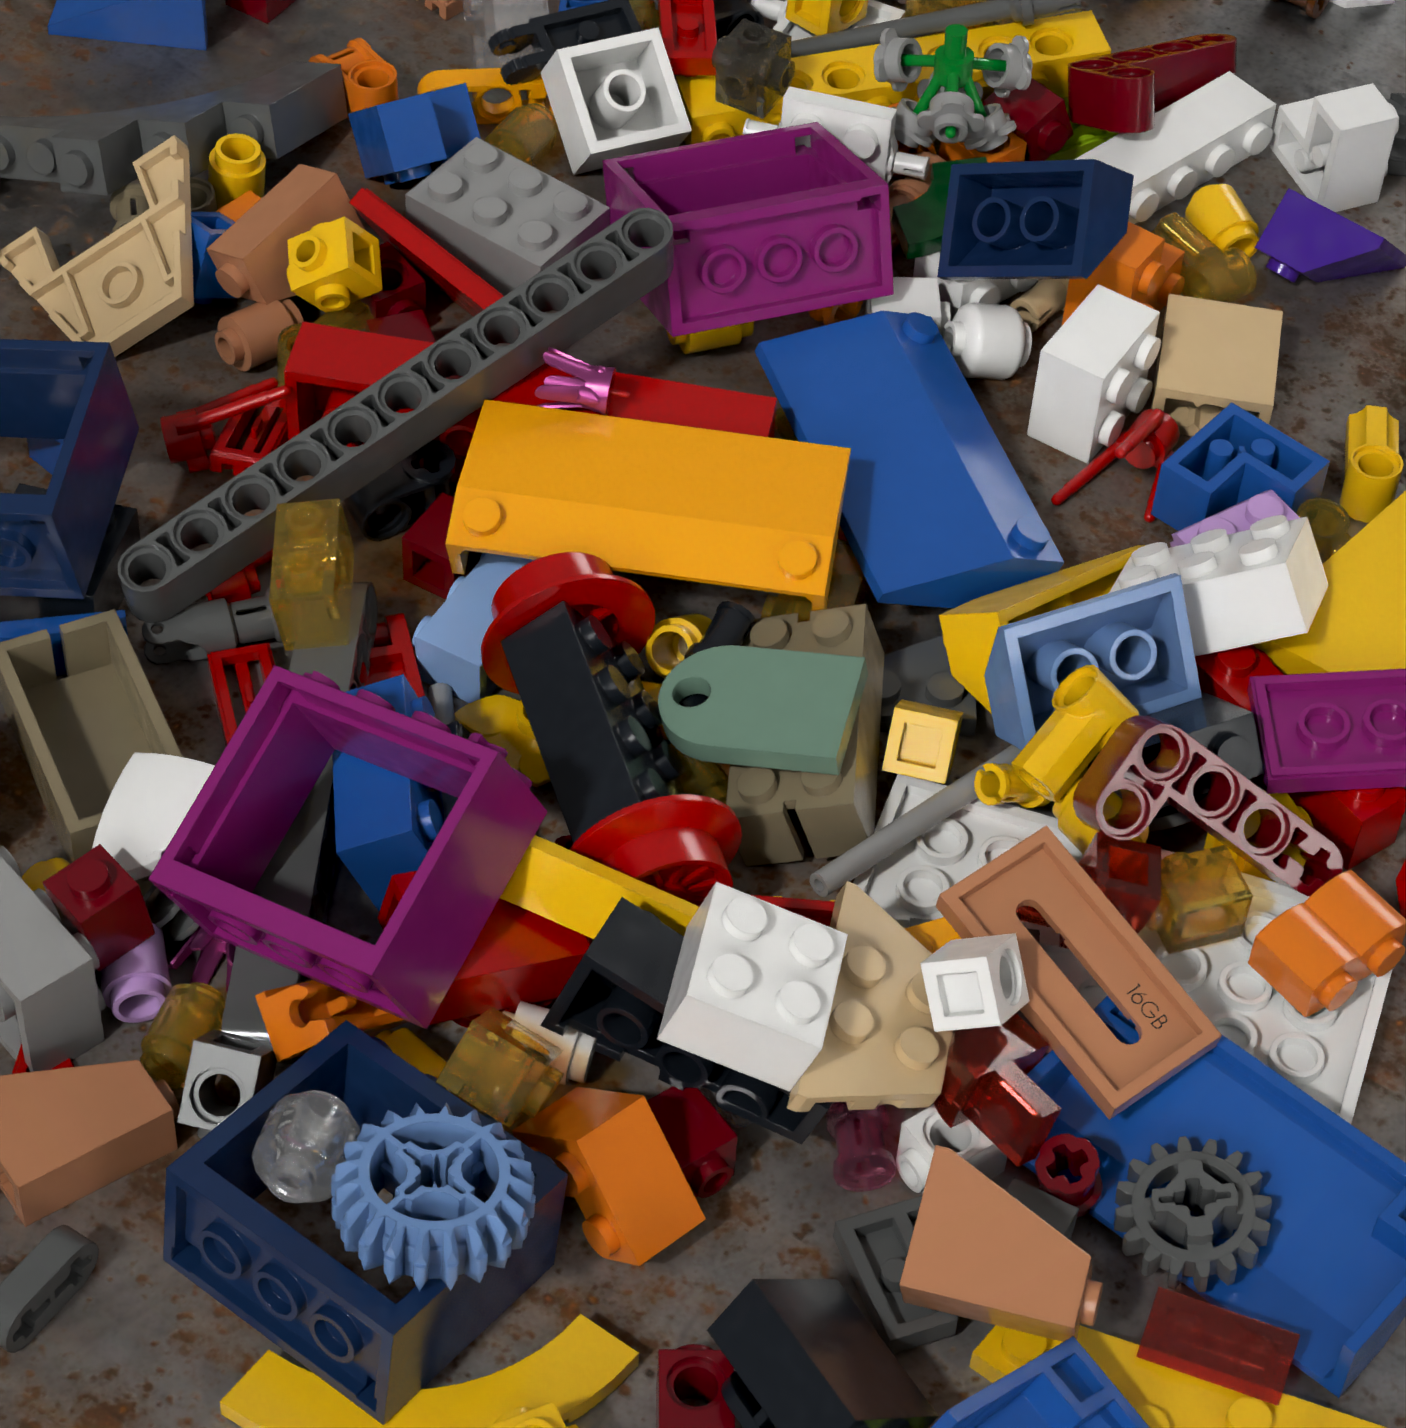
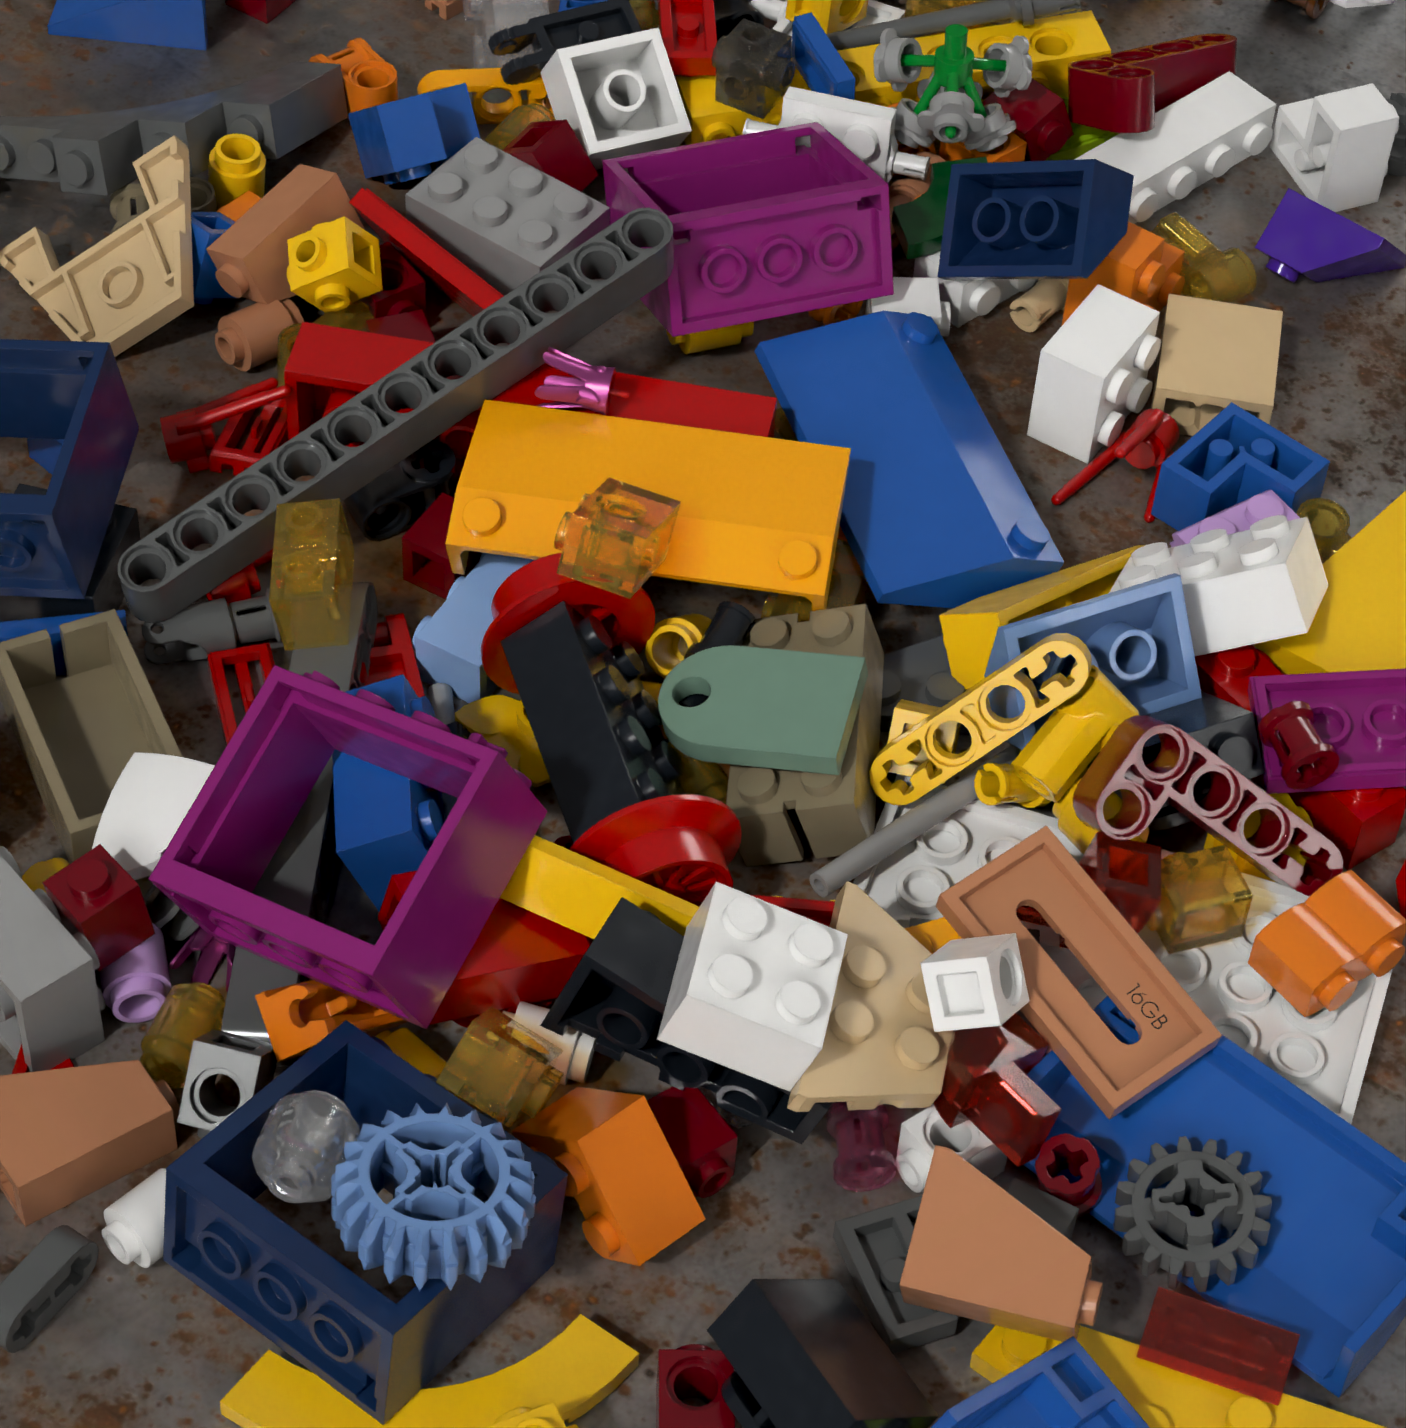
white head [942,302,1032,380] -> none
yellow brick [1185,184,1259,267] -> none
yellow piece [1339,405,1404,523] -> none
none -> white brick [102,1168,166,1268]
none -> dark red brick [502,119,599,193]
none -> clear yellow brick [554,477,681,599]
none -> blue tile [792,12,855,100]
none -> yellow beam [869,633,1092,805]
none -> dark red bush [1258,701,1340,790]

